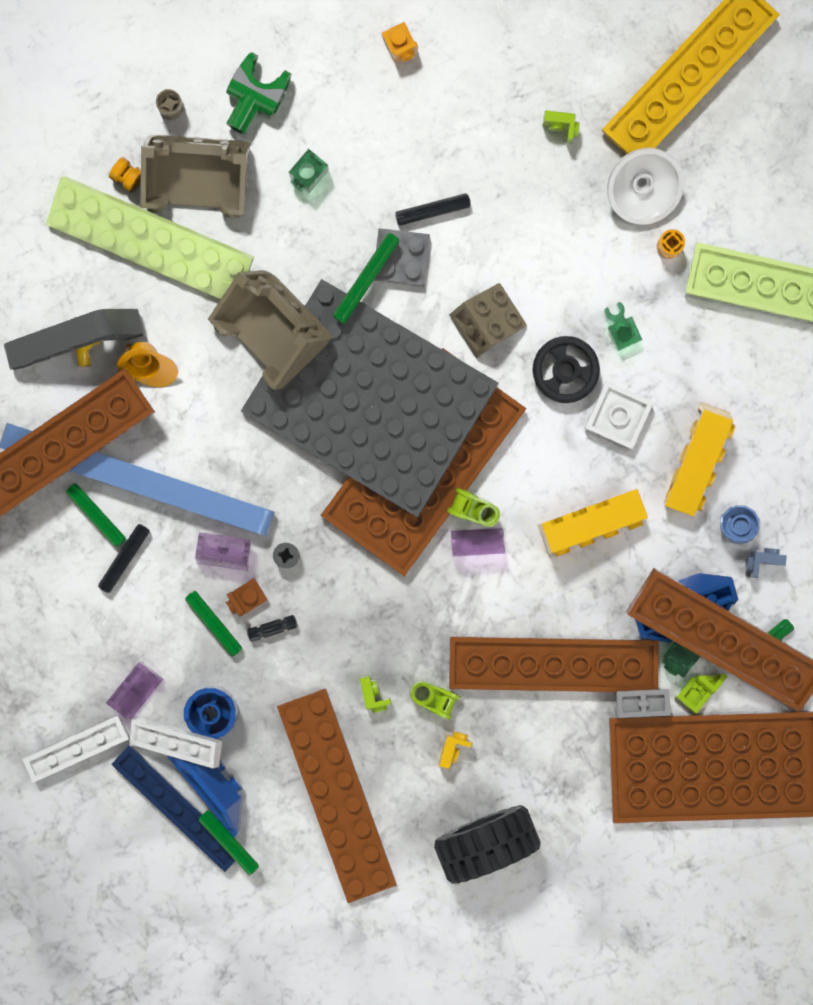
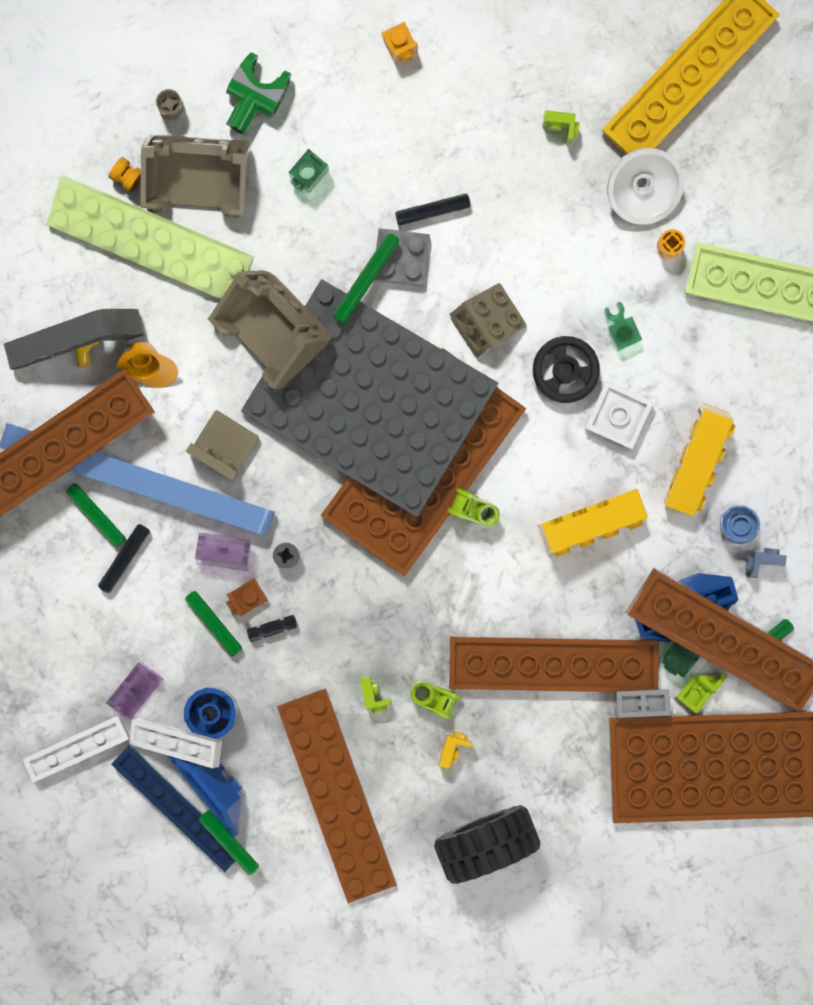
clear purple hinge [451,528,505,557] -> none
none -> dark tan bracket [185,410,259,481]

